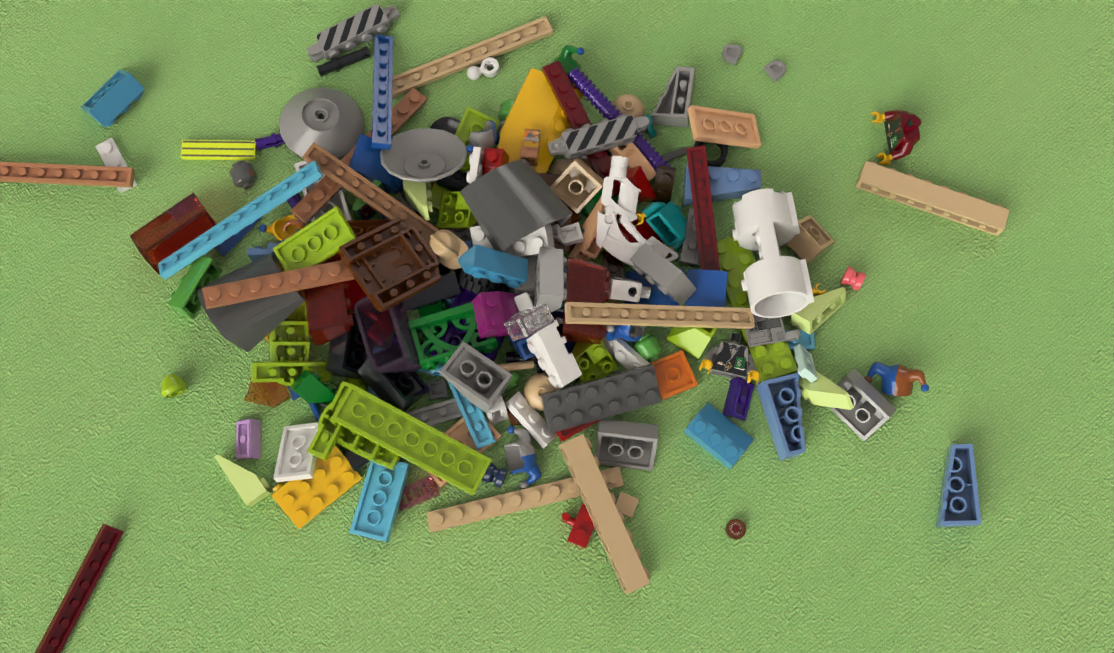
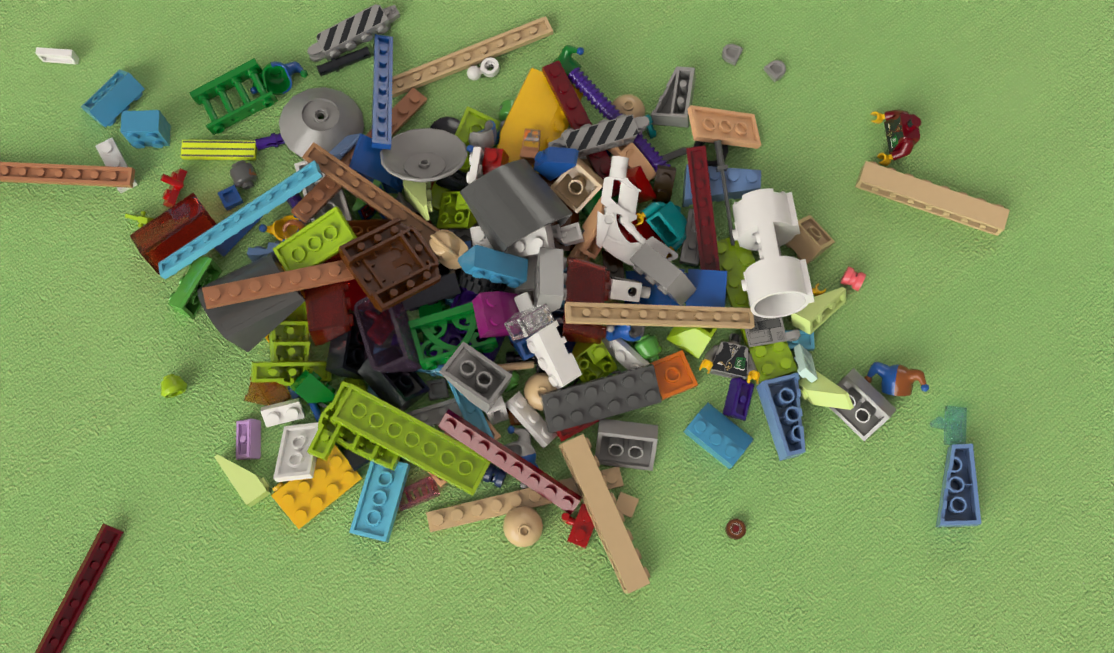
none -> white tile [35,47,79,64]
none -> dark azure brick [120,110,171,149]
none -> lime piece [125,211,154,228]
none -> red plate [161,168,188,208]
none -> green fence [189,58,278,135]
none -> blue plate [218,185,244,211]
none -> green piece [250,61,308,95]
none -> white plate [261,398,305,427]
none -> medium blue slope [329,133,362,160]
none -> plate [438,409,583,515]
none -> tan cylinder [503,506,543,547]
none -> blue slope [534,147,579,181]
none -> dark grey sword [714,140,735,246]
none -> clear light blue plate [930,406,967,446]

